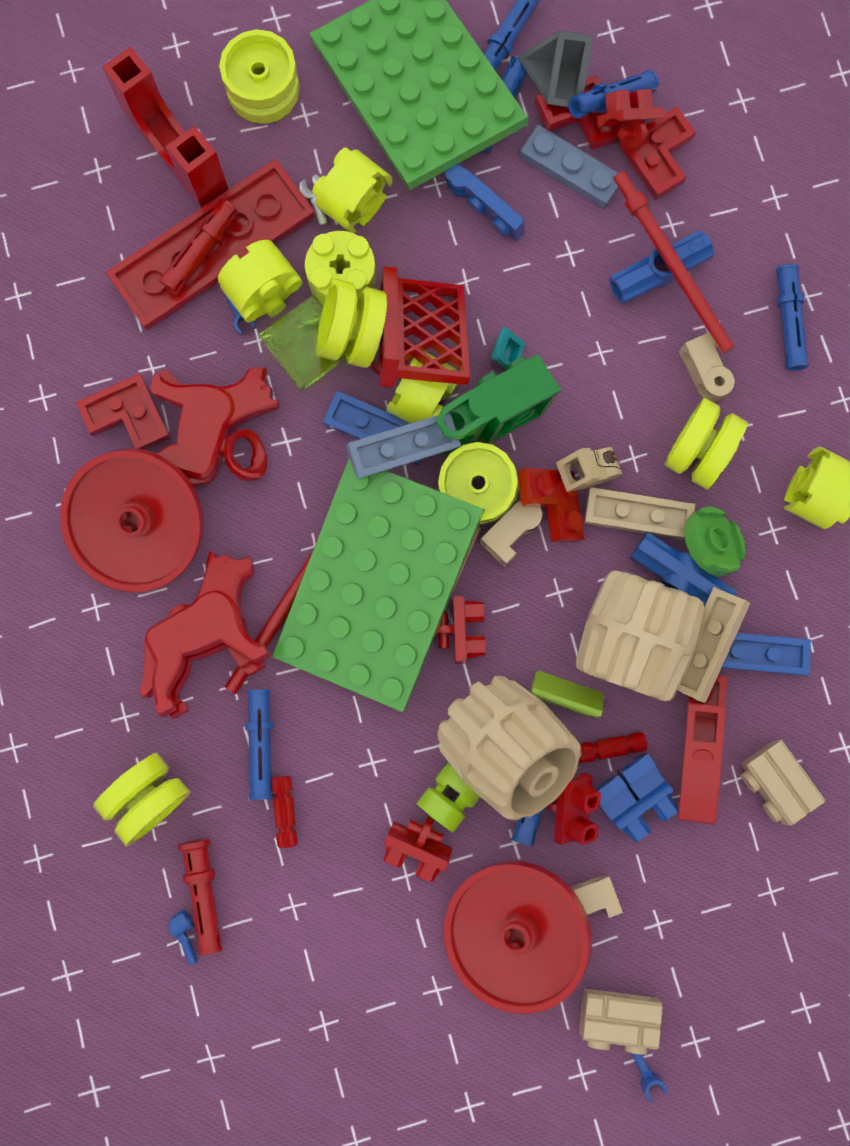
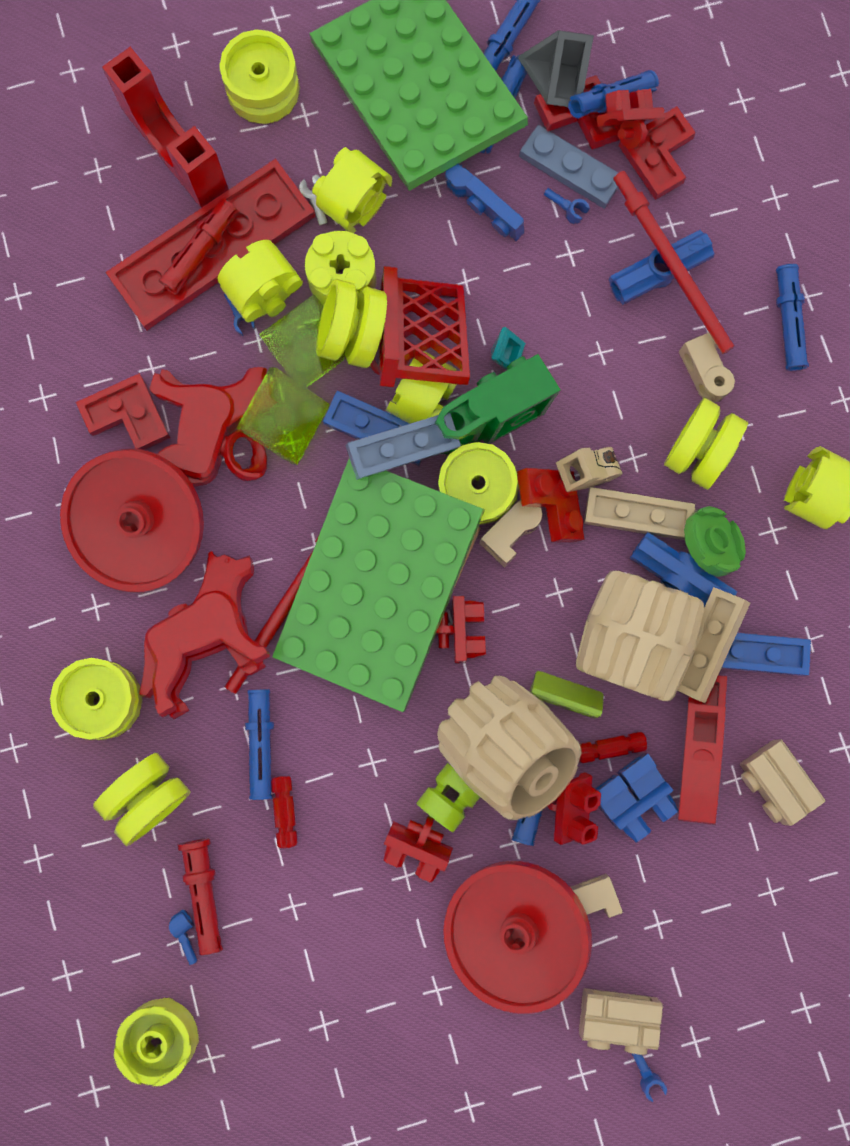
none -> neon yellow wheel [50,658,143,740]
none -> neon yellow brick [114,998,199,1086]
none -> clear neon green plate [236,367,330,465]
none -> blue hand [544,188,590,224]

